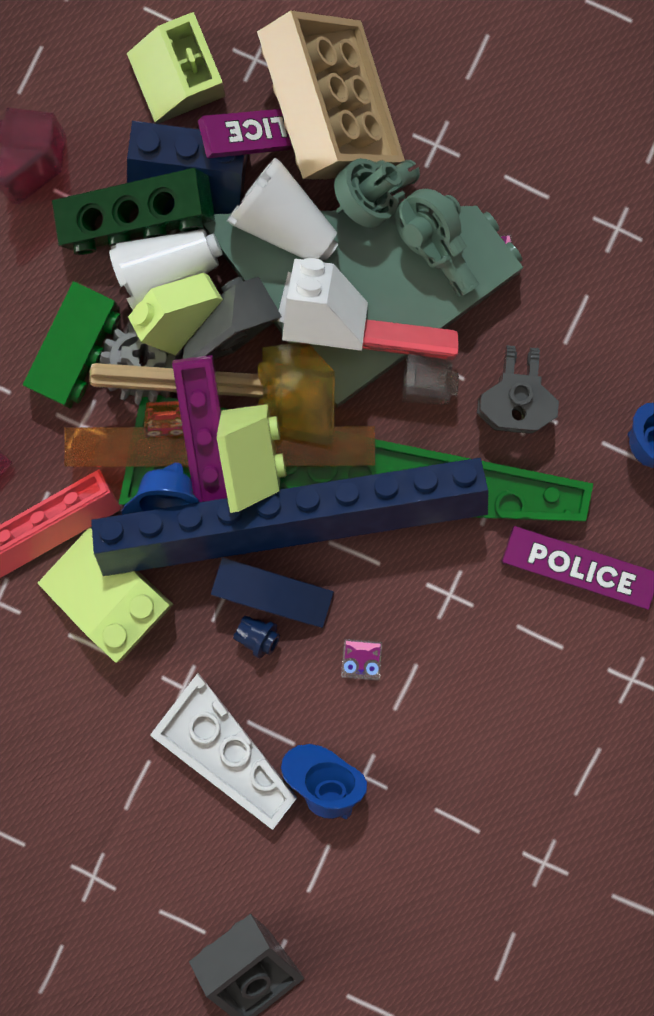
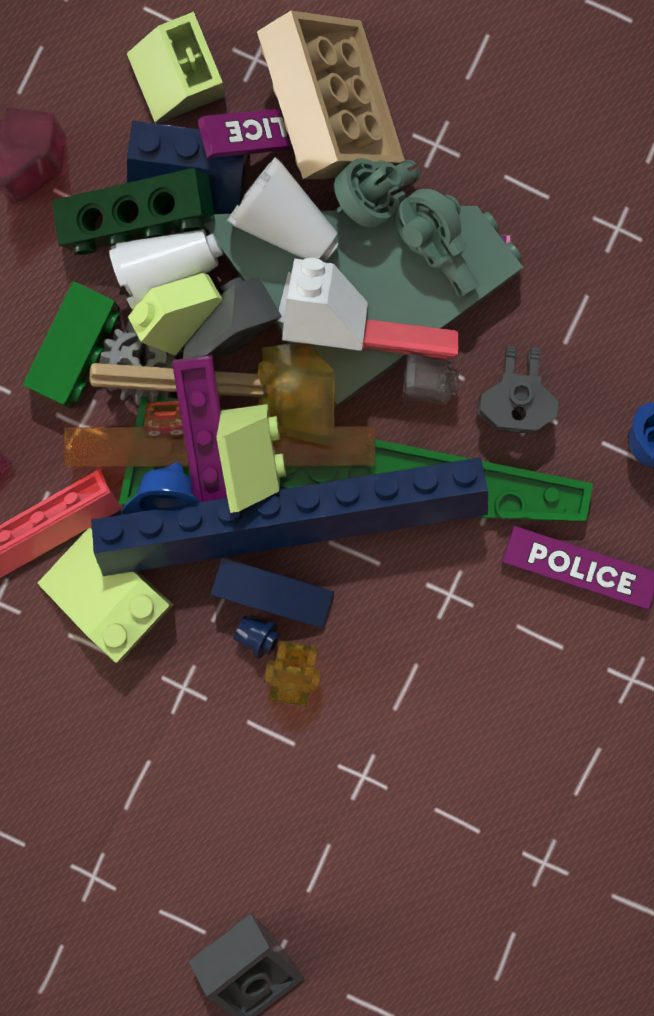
white wing [150,673,296,830] -> none
blue piece [281,744,367,820] -> none
tile [341,639,383,681] -> none
none -> clear yellow brick [264,640,321,707]

